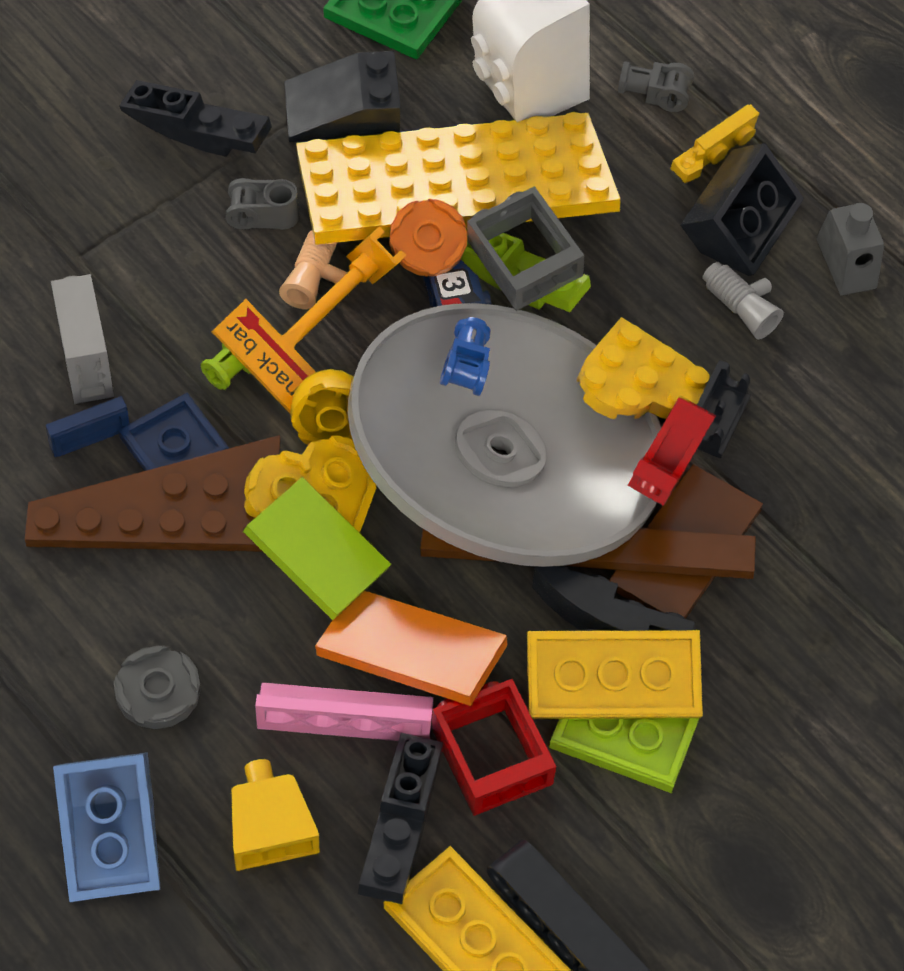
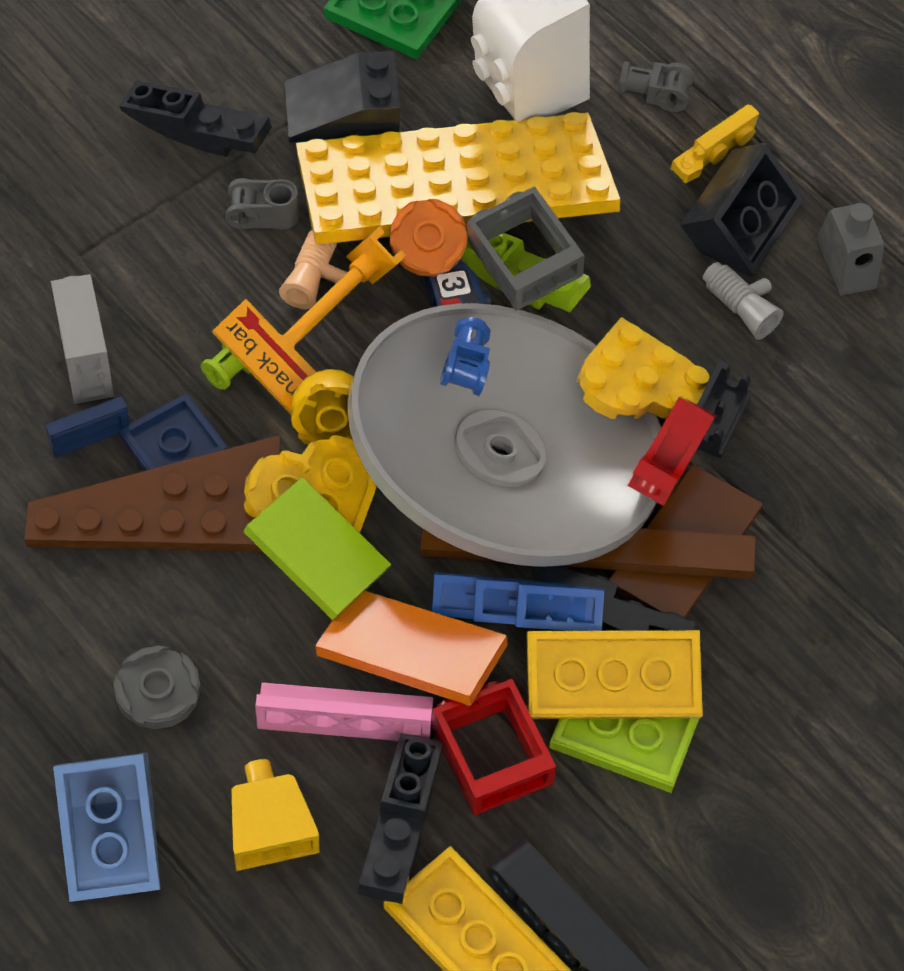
none -> blue slope [432,572,605,631]

